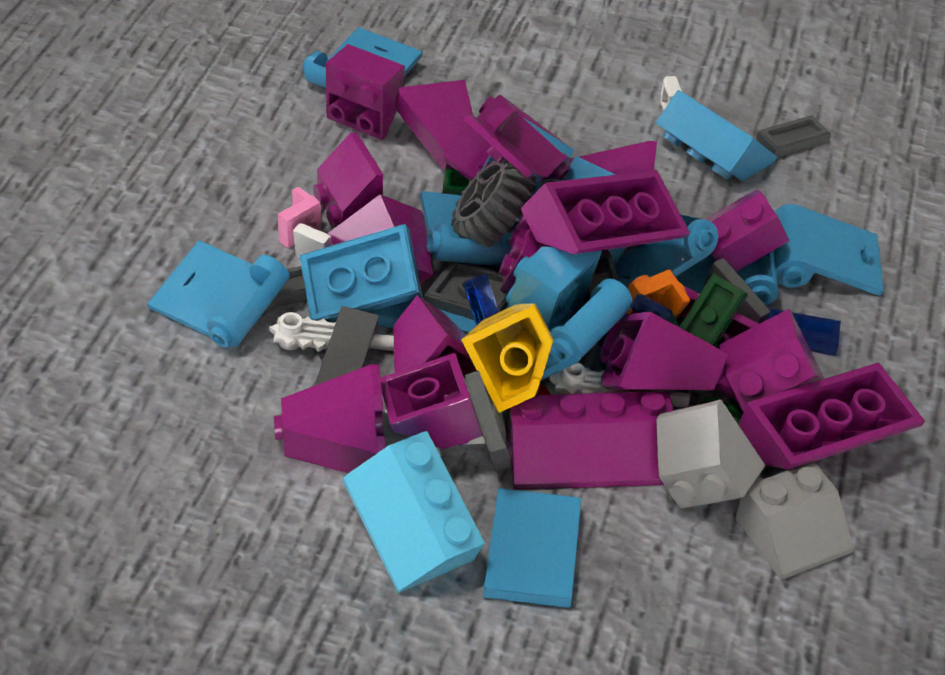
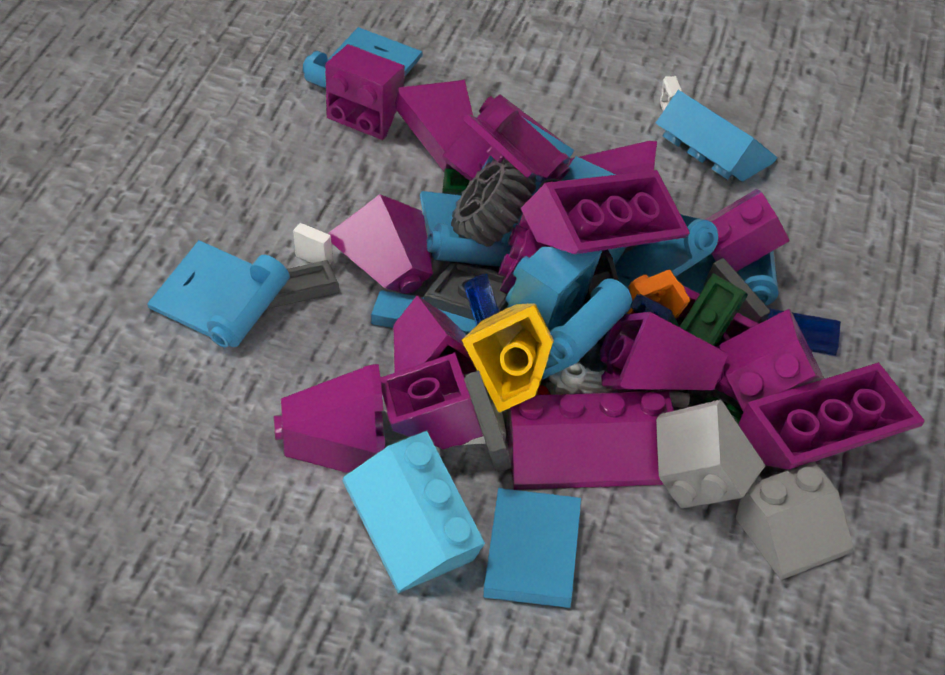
white piece [269,312,394,352] -> none
bright pink bracket [277,187,322,249] -> none
dark azure tile [299,224,423,323] -> none
magenta slope [313,132,383,227] -> none
dark grey tile [314,306,379,386] -> none
dark grey tile [756,115,831,158] -> none
dark azure door [774,204,884,296] -> none

